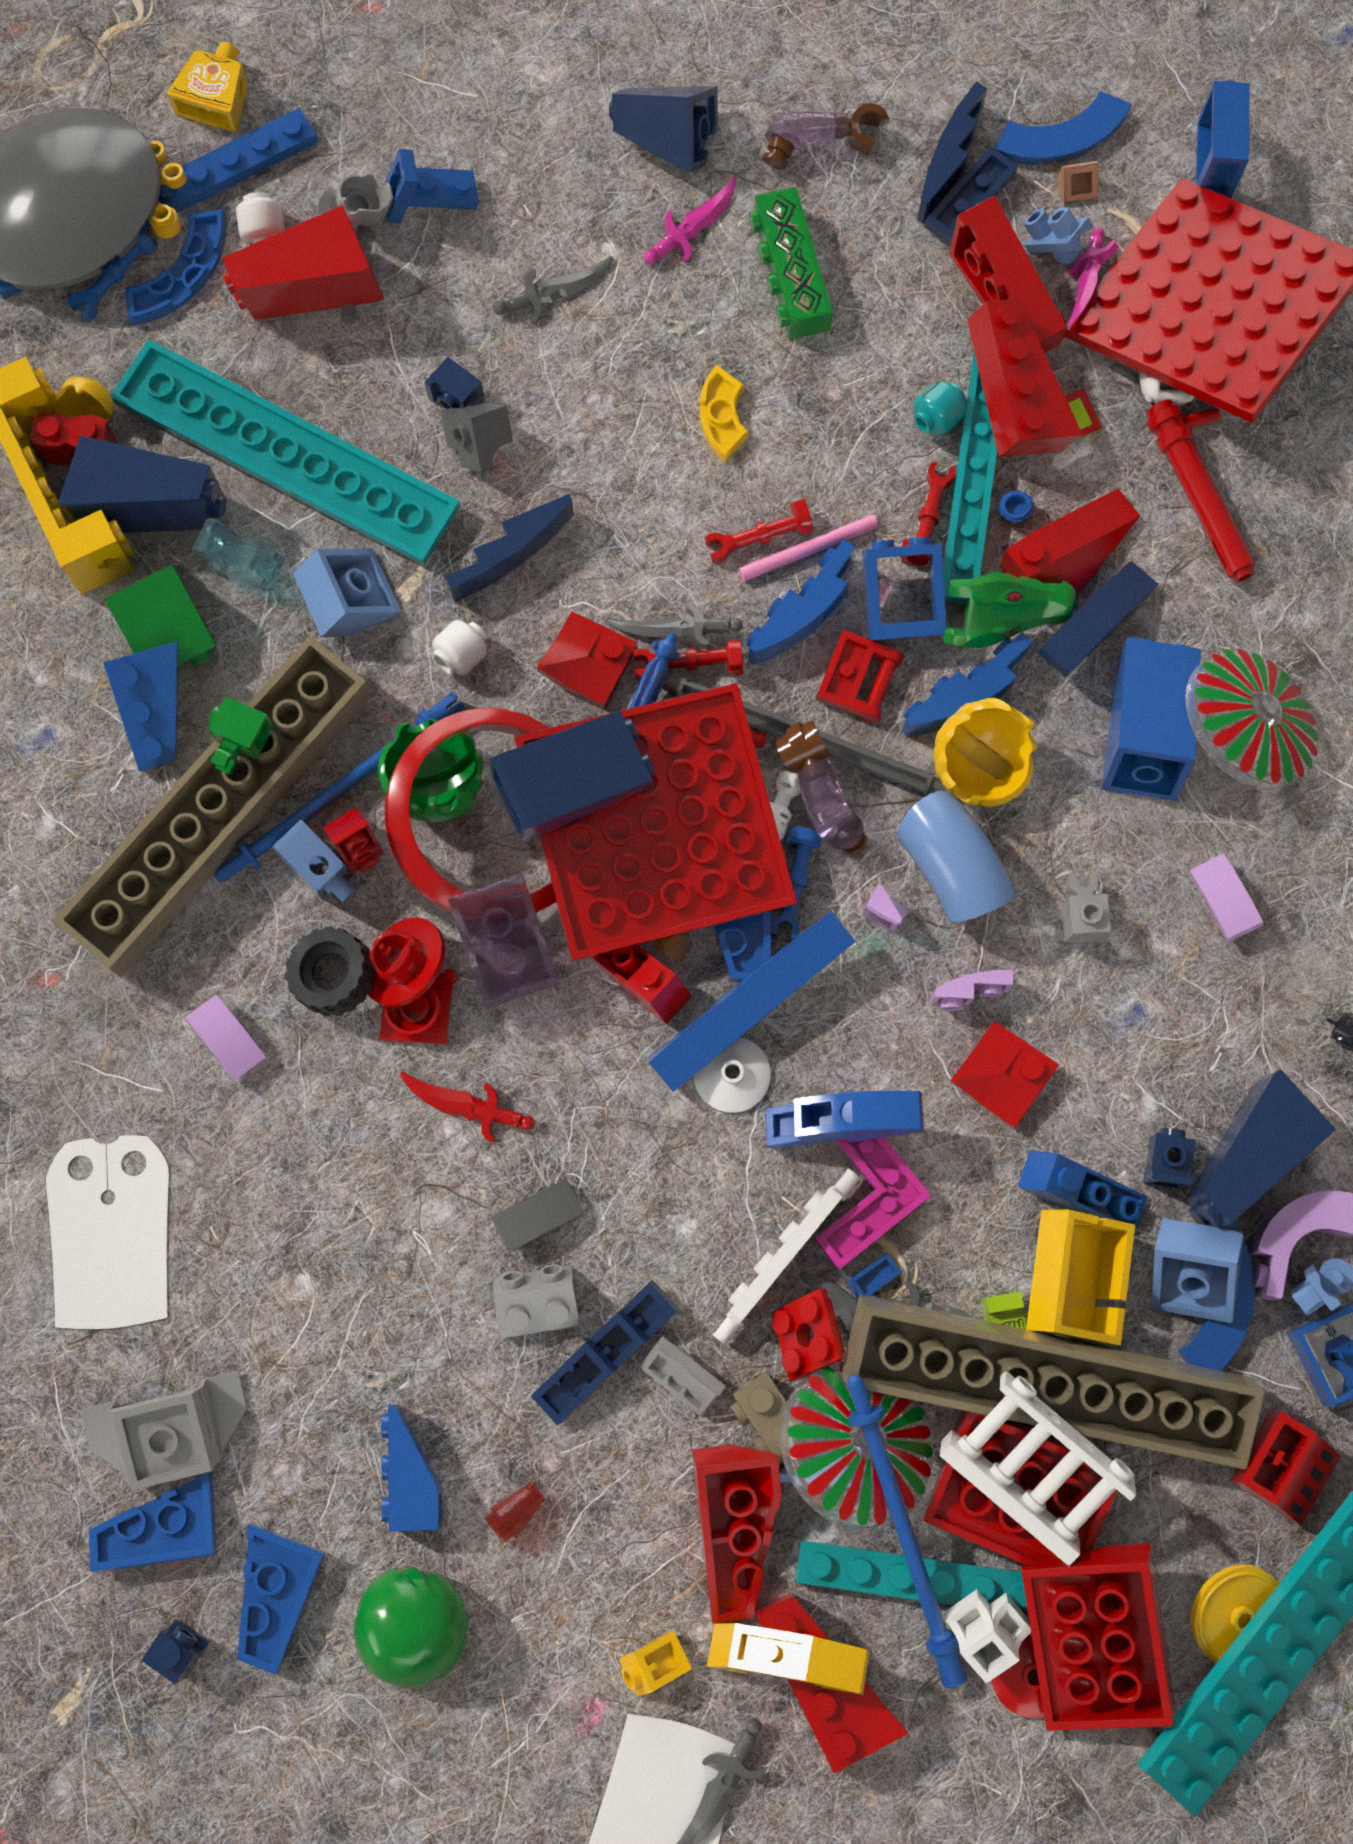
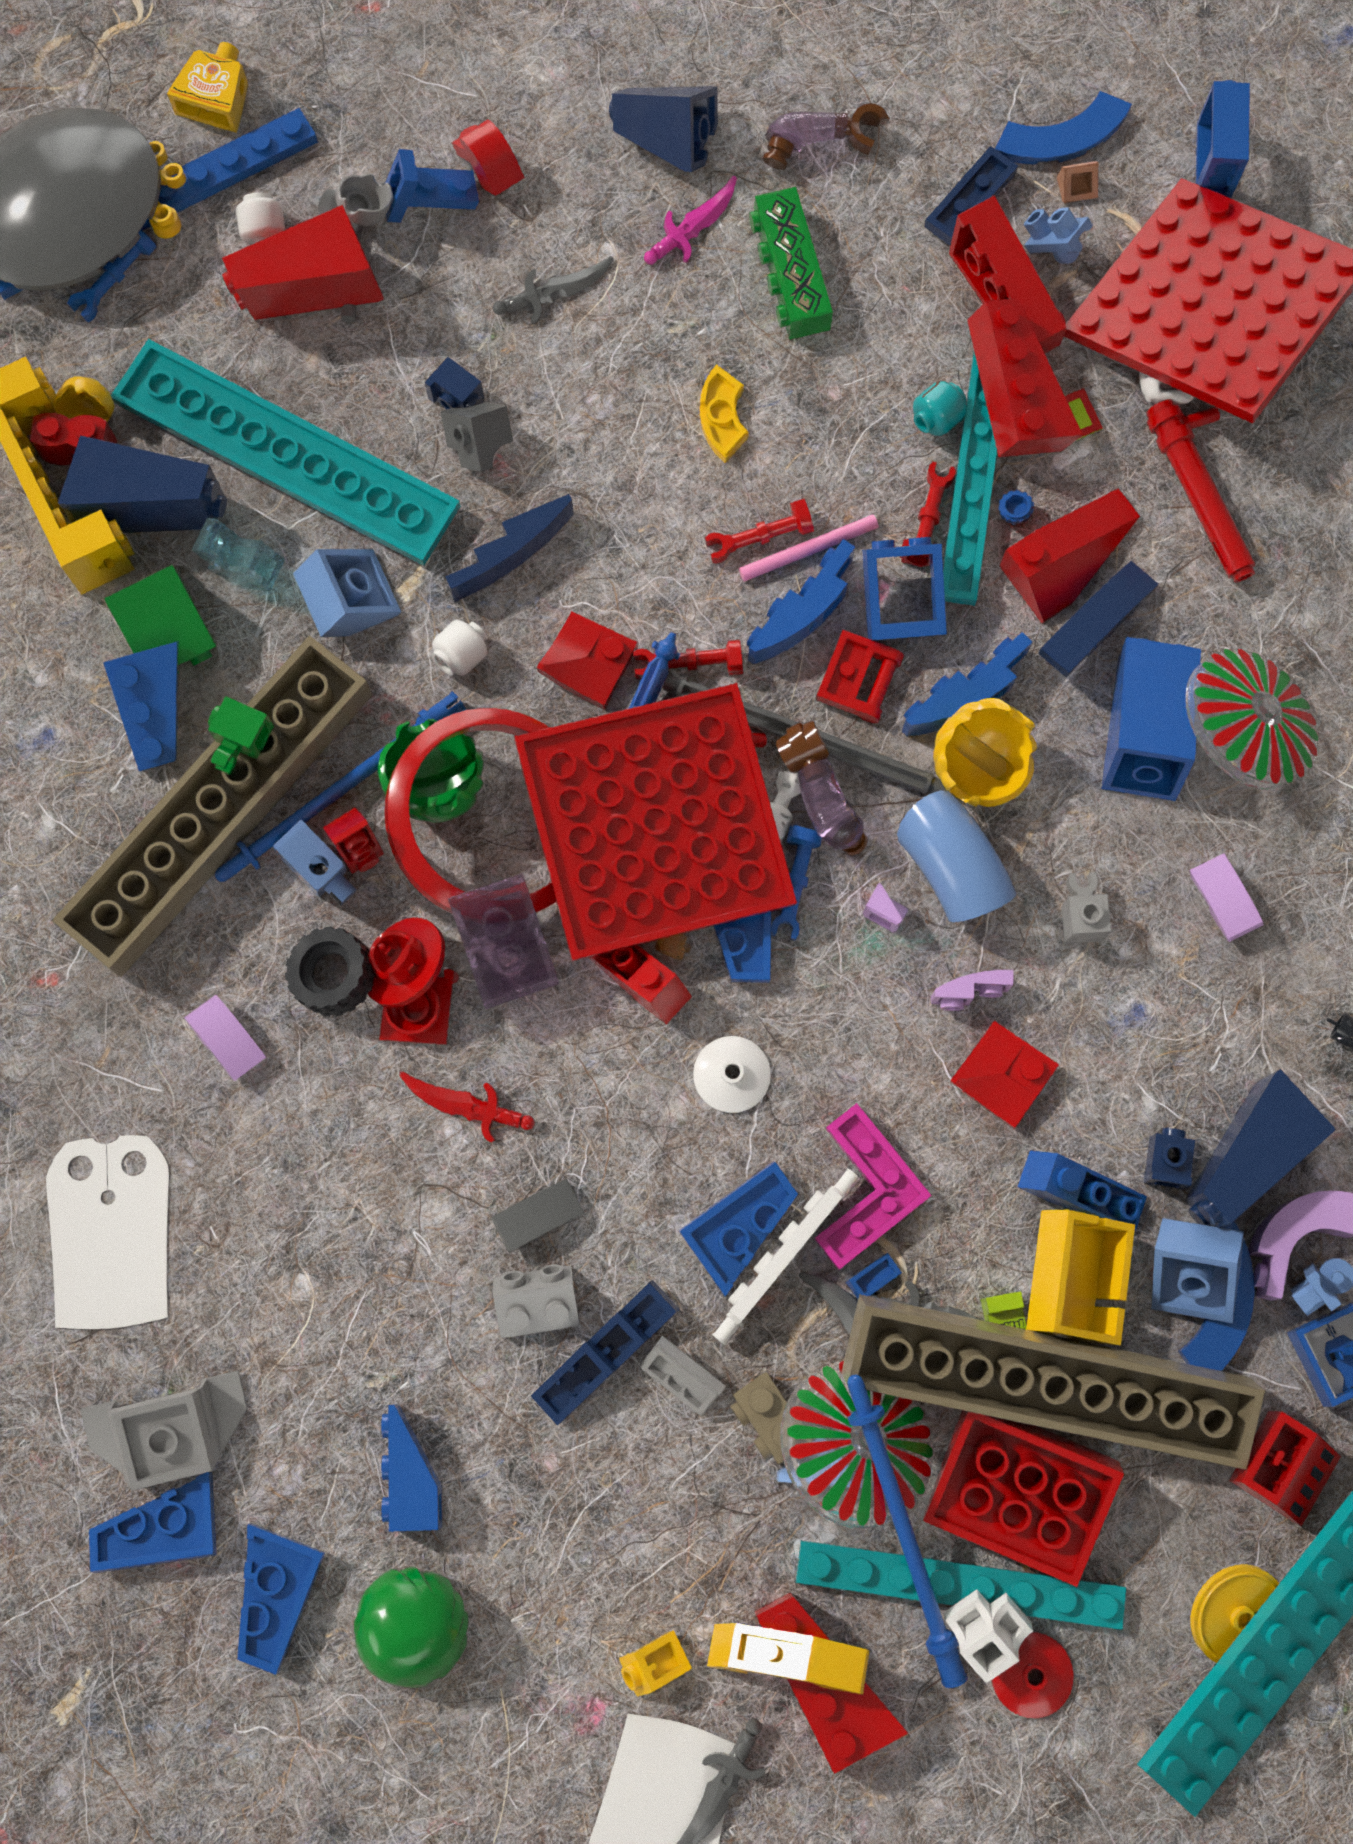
blue tile [125,209,226,326] -> none
dark blue brick [141,1619,210,1684] -> none
clear red cone [484,1482,545,1543] -> none
dark blue slope [490,710,655,844] -> none
dark grey piece [605,604,743,650] -> none
blue slope [649,911,856,1092] -> none
red wedge [692,1444,782,1624] -> none
blue slope [766,1090,924,1150] -> none
red piece [771,1288,845,1382] -> none
dark blue slope [917,81,987,224] -> none
white fence [940,1371,1136,1566] -> none
green animal [943,571,1076,648] -> none
red slope [1021,1543,1175,1731] -> none
dark pink piece [1067,227,1119,328] -> none
none -> red brick [451,119,525,196]
none -> blue wing [678,1161,798,1297]

